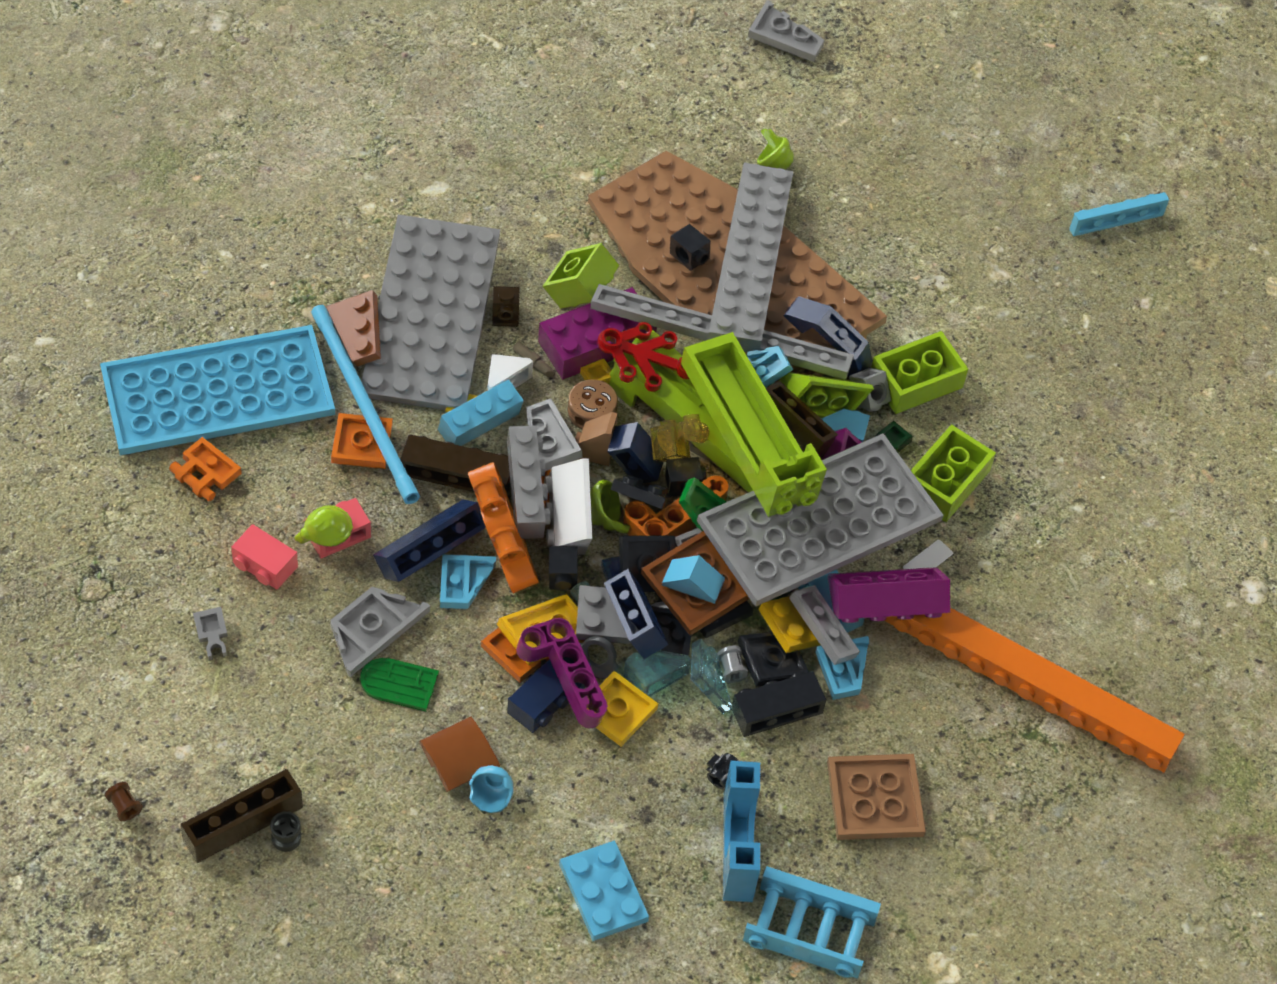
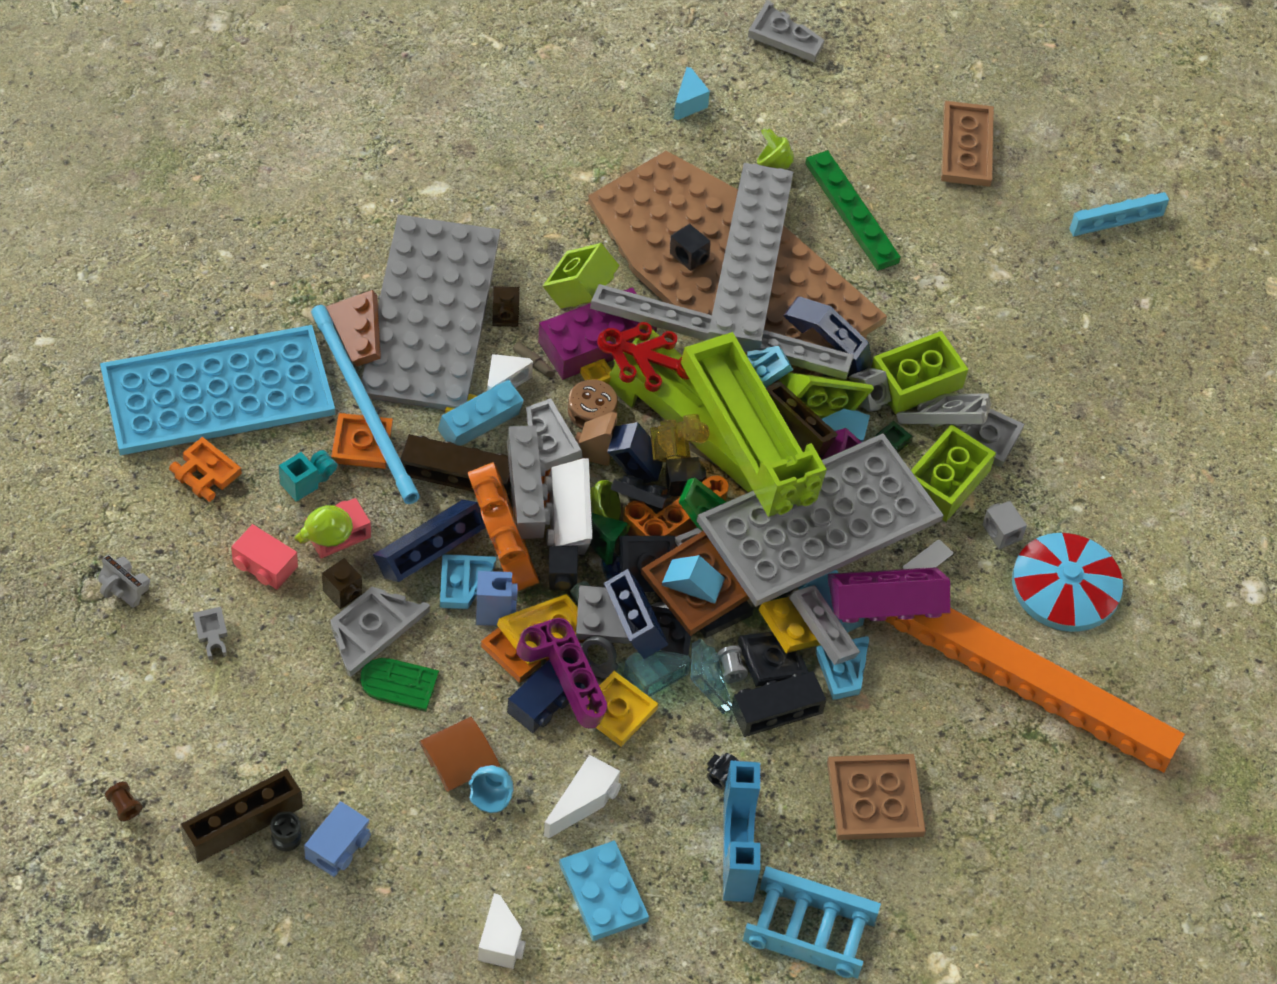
none -> light grey hips [98,555,150,608]
none -> teal brick [279,450,338,502]
none -> medium blue brick [304,801,371,877]
none -> dark brown brick [322,558,362,609]
none -> medium blue brick [476,571,517,626]
none -> white slope [478,894,526,969]
none -> white slope [544,755,621,838]
none -> dark green slope [589,513,628,565]
none -> medium azure slope [674,67,710,120]
none -> green plate [805,150,901,271]
none -> light grey wing [897,394,991,427]
none -> medium nougat plate [941,101,994,187]
none -> light grey plate [960,408,1024,468]
none -> light grey brick [982,501,1027,549]
none -> dish [1012,533,1123,632]

